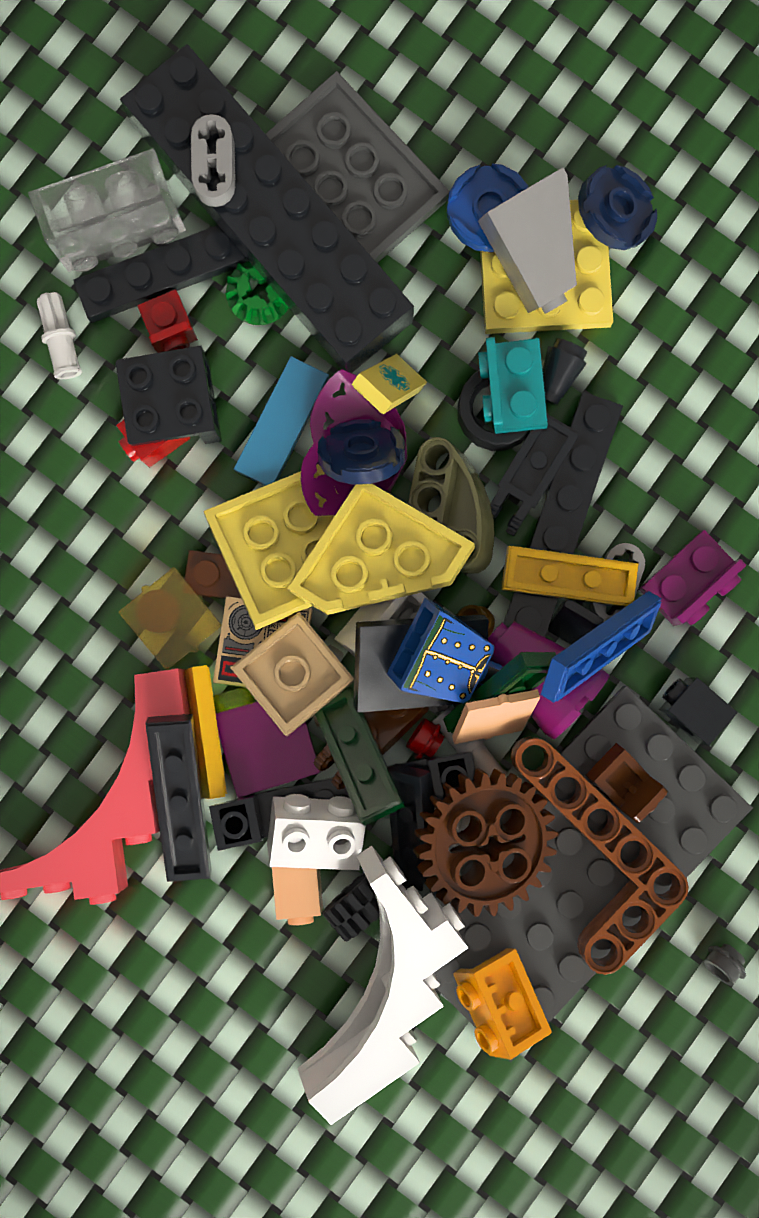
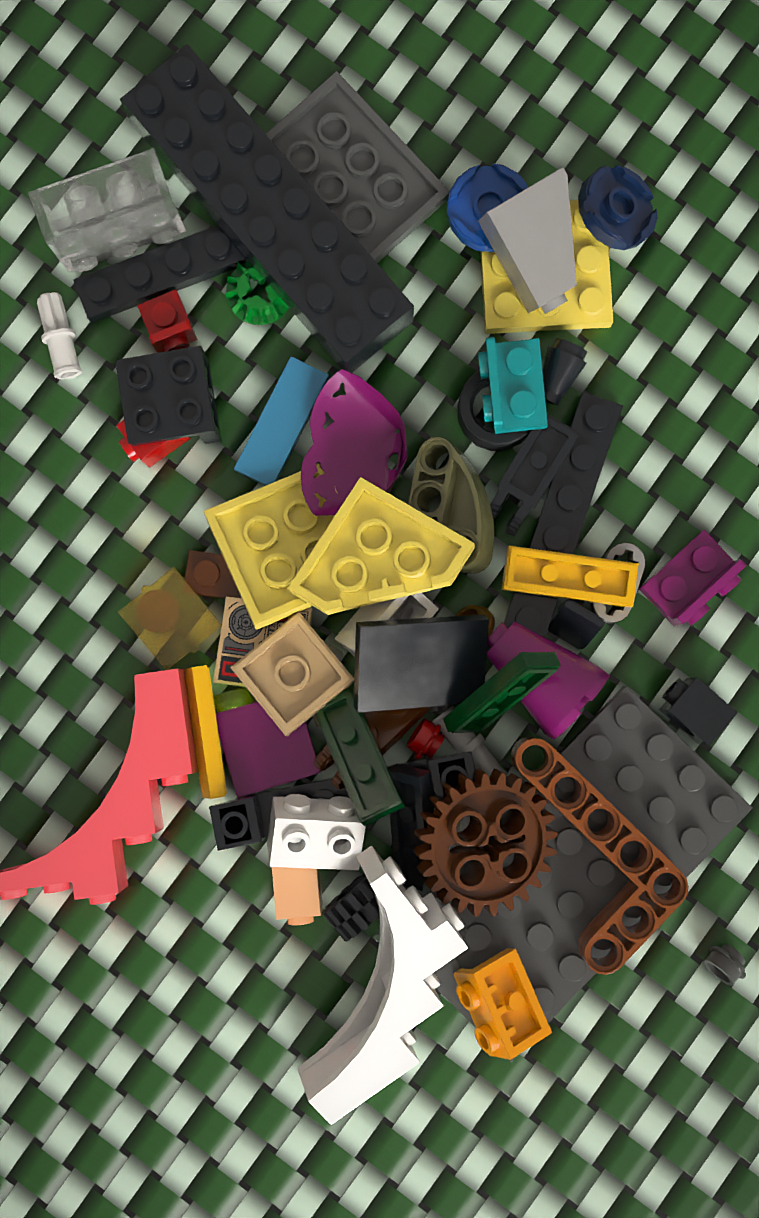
black tile [145,714,212,882] -> none
light grey beam [191,114,235,207] -> none
dark blue tile [318,419,405,485] -> none
light yellow tile [352,354,427,414] -> none
blue torso [387,598,503,703] -> none
light nougat piece [452,689,540,744] -> none
blue tile [541,591,662,703] -> none
reddish brown bracket [586,743,668,823] -> none

